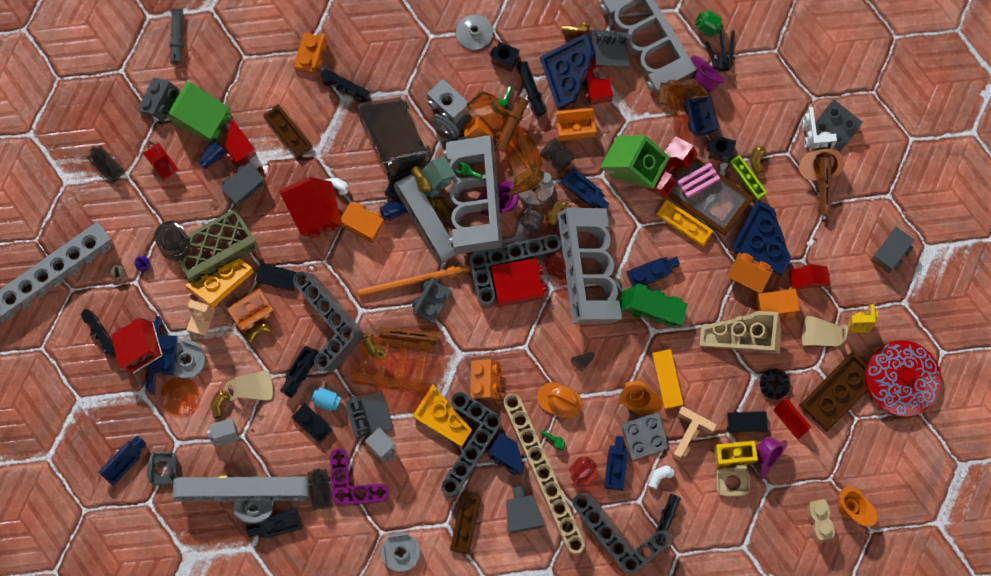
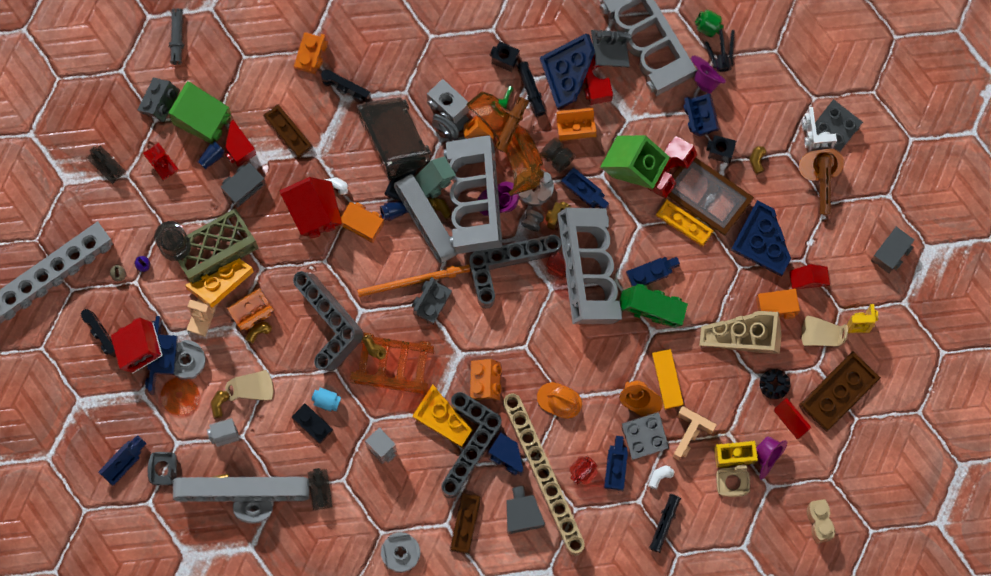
black hinge [246,509,302,539] -> none
black tile [255,263,297,292] -> none
black hinge [280,346,319,398] -> none
magenta beam [330,448,389,506] -> none
dark grey hinge [345,391,392,438] -> none
dark orange pin [379,326,438,345] -> none
pearl gold arm [411,166,432,193] -> none
light grey dish [456,15,493,50] -> none
green hand [456,162,483,179] -> none
red brick [491,258,546,307] -> none
green hand [541,430,565,451] -> none
pearl gold arm [562,22,590,36] -> none
clear smoke slope [570,352,595,371] -> none
dark grey beam [573,493,673,574] -> none
clear orange bracket [659,79,709,116] -> none
bright pink tile [678,163,720,198] -> none
orange piece [727,253,773,293] -> none
black tile [727,411,768,433] -> none
lime piece [729,155,767,201] -> none
orange piece [838,486,878,527] -> none
red dish [864,340,942,418] -> none

